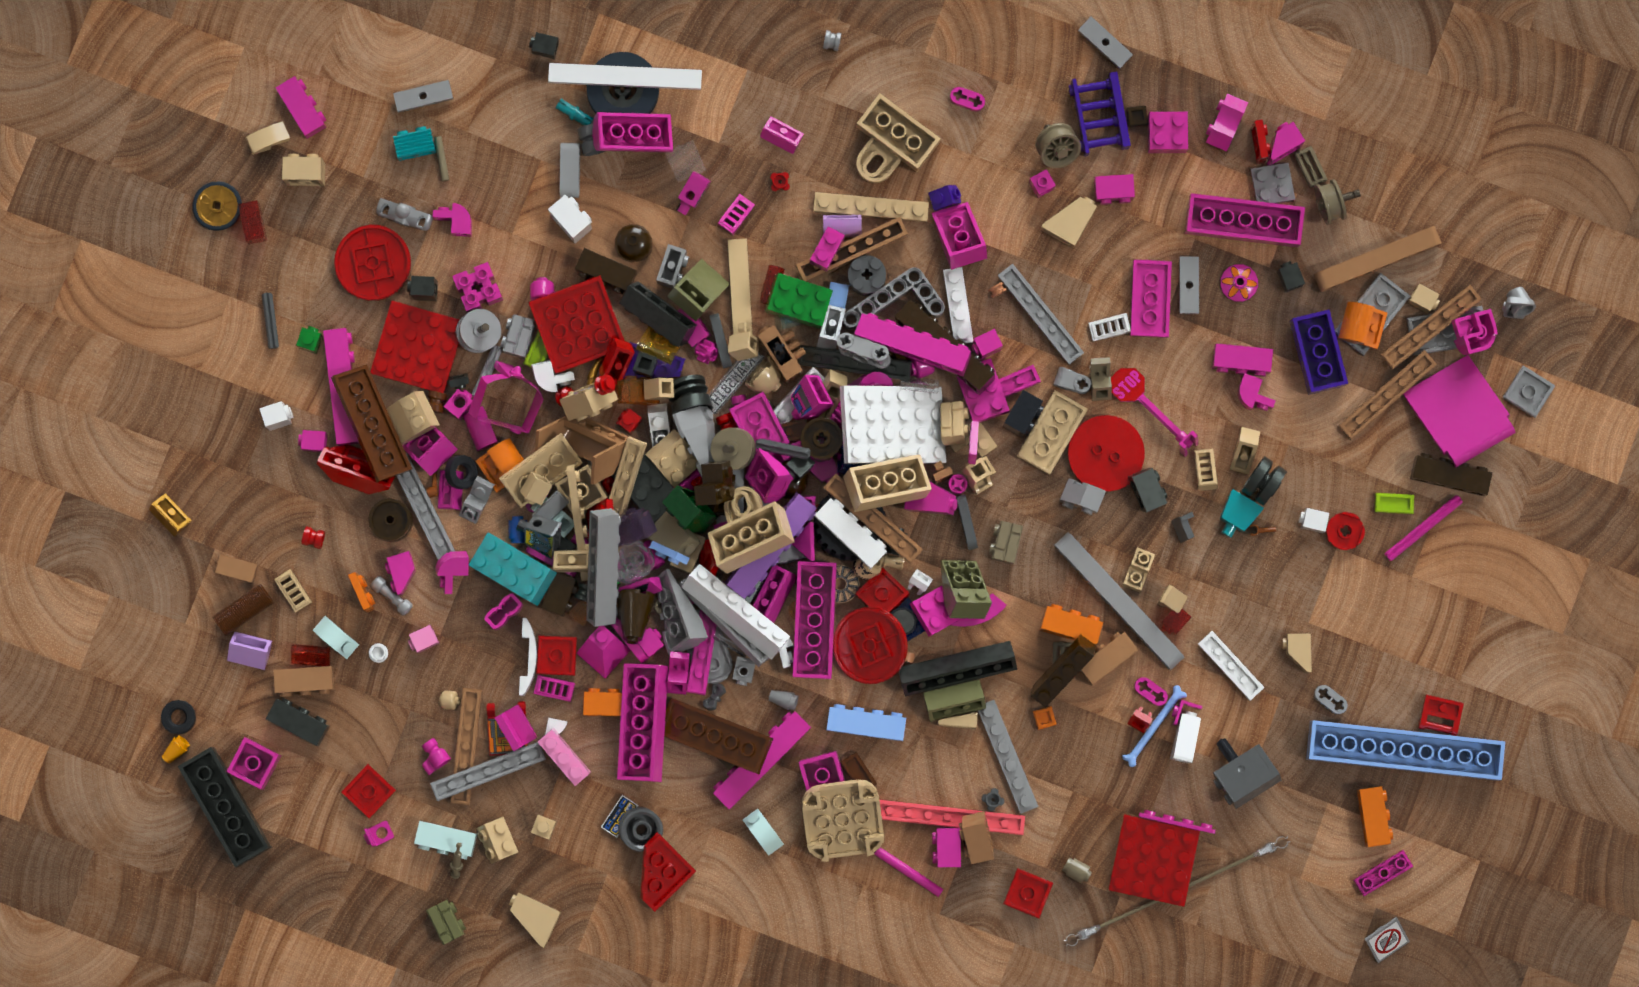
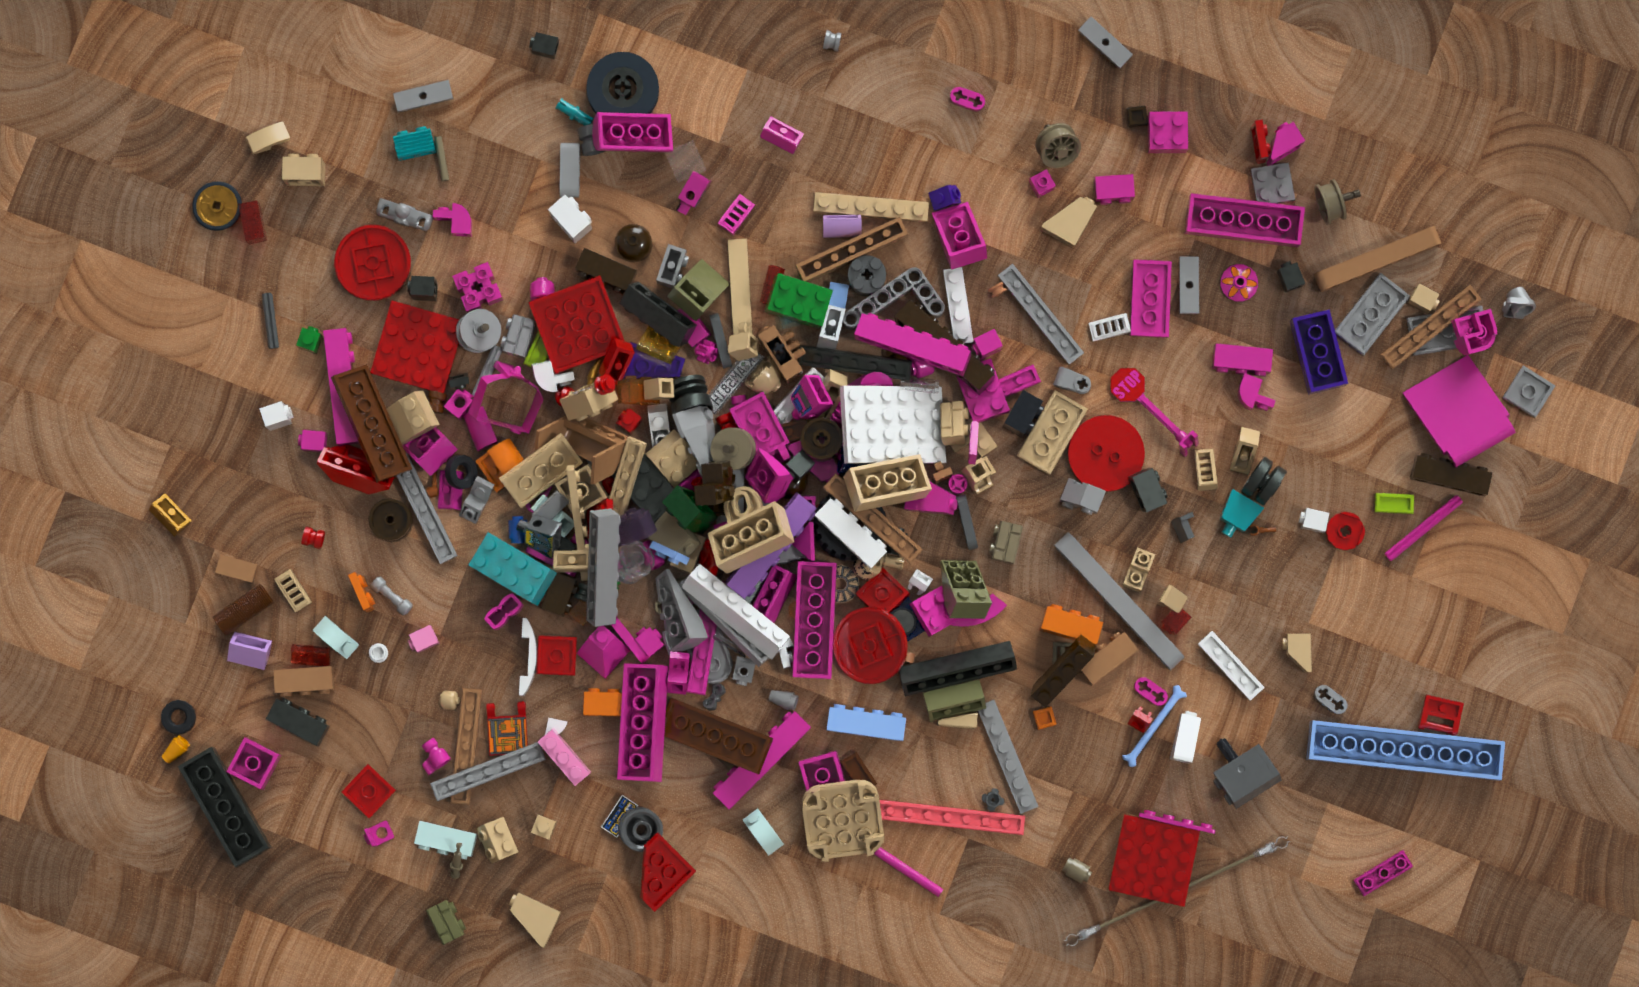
dark pink brick [275,76,327,139] -> none
dark pink slope [385,551,416,596] -> none
dark pink brick [435,551,469,594] -> none
dark pink panel [495,705,537,751] -> none
tan brick [520,472,552,505] -> none
dark pink slope [534,675,576,702] -> none
white tile [548,63,702,90] -> none
dark brown cone [617,589,655,644] -> none
dark pink slope [618,577,663,594] -> none
pearl dark grey brick [633,351,658,378] -> none
dark grey axle [756,438,811,460] -> none
red plate [770,172,790,192] -> none
dark pink brick [810,226,845,272] -> none
light grey piece [837,333,891,369] -> none
tan brick [856,93,941,183] -> none
dark pink brick [932,828,961,867] -> none
medium nougat brick [959,811,994,864] -> none
red plate [1003,868,1053,919] -> none
dark purple fence [1068,72,1131,156] -> none
dark tan brick [1089,357,1112,401] -> none
dark pink bracket [1172,700,1203,726] -> none
dark pink brick [1206,94,1248,152] -> none
dark tan tile [1294,146,1328,188] -> none
orange brick [1338,302,1387,349] -> none
medium nougat tile [1338,350,1437,440] -> none
orange brick [1357,786,1393,847] -> none
piece [1365,917,1410,963] -> none

